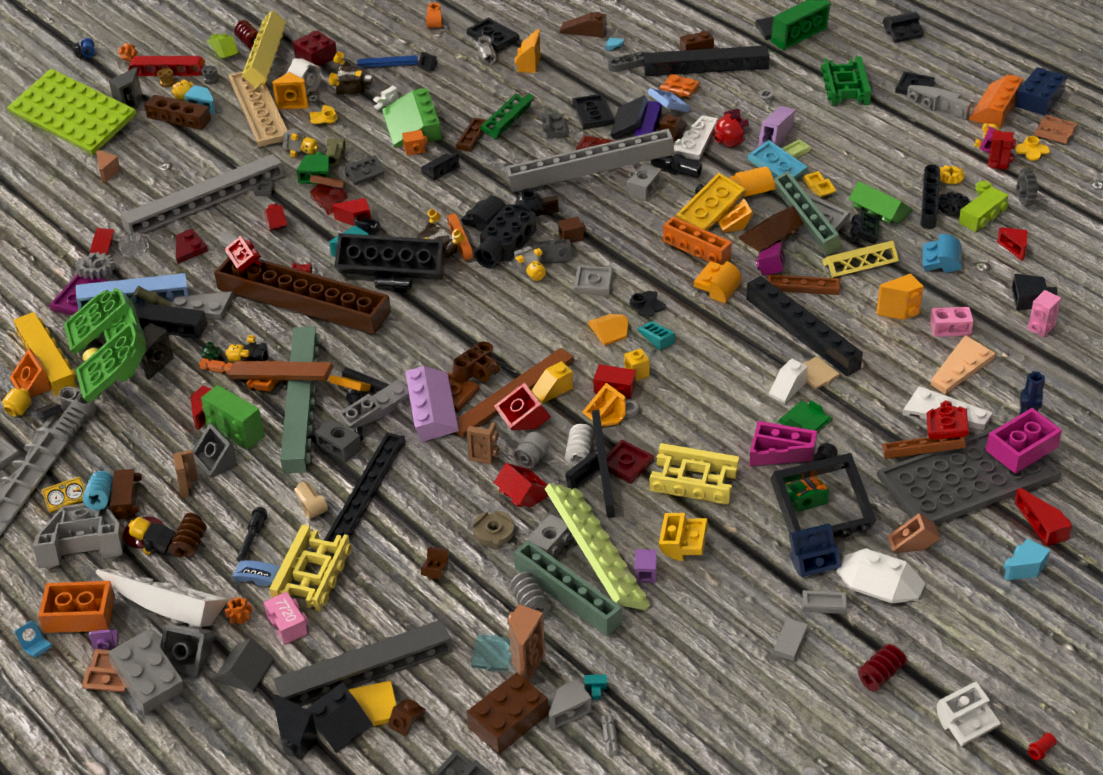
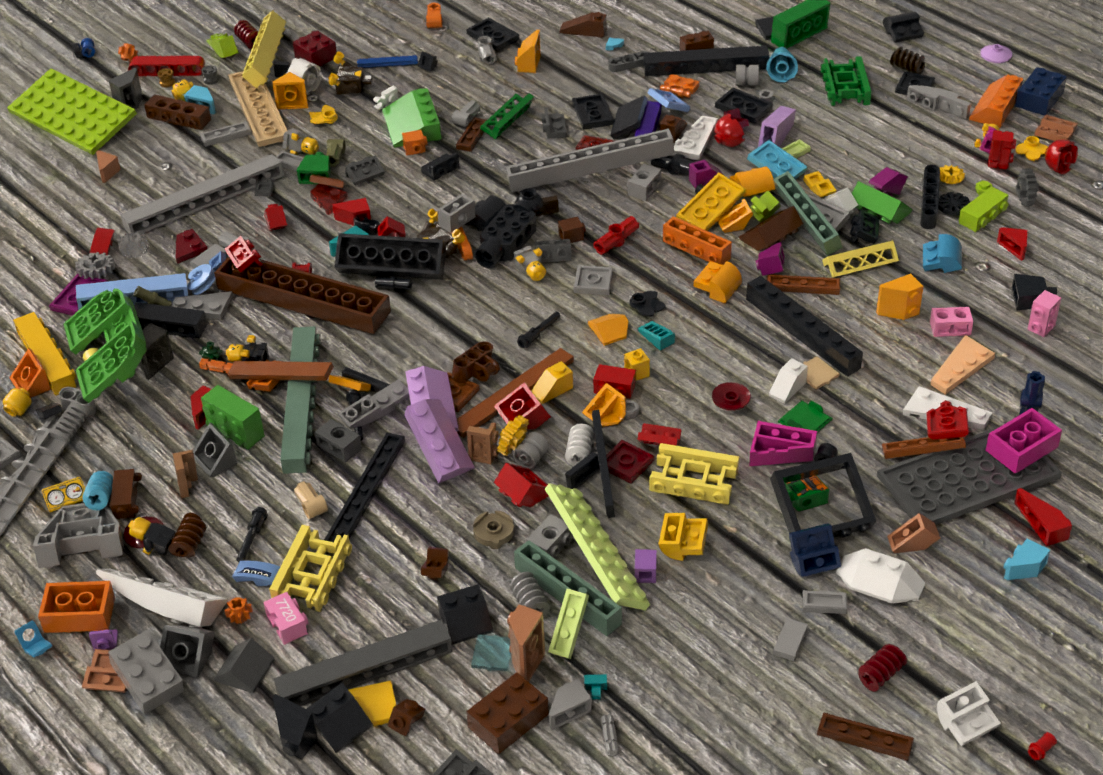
none -> light blue piece [187,264,216,295]
none -> light grey tile [190,244,228,268]
none -> light grey tile [200,121,251,147]
none -> medium blue tile [209,251,226,271]
none -> black tile [273,61,290,78]
none -> light grey tile [276,151,304,171]
none -> red brick [377,216,406,237]
none -> lavender slope [404,399,475,483]
none -> light grey brick [437,194,475,233]
none -> black slope [437,584,493,645]
none -> light grey piece [452,100,480,127]
none -> yellow gear [497,415,529,456]
none -> black pin [517,311,560,348]
none -> yellowish green plate [548,589,589,659]
none -> red piece [593,216,639,255]
none -> red bracket [637,423,682,446]
none -> magenta slope [689,160,723,189]
none -> dark red dish [712,382,751,411]
none -> black plate [715,88,773,124]
none -> light grey wheel [736,65,759,86]
none -> lime brick [750,190,781,222]
none -> medium azure cone [766,47,798,83]
none -> reddish brown tile [817,712,914,761]
none -> white slope [823,187,858,214]
none -> magenta slope [868,167,908,196]
none -> dark brown piece [890,47,925,74]
none -> lavender dish [980,44,1012,63]
none -> red cylinder [1045,139,1078,174]

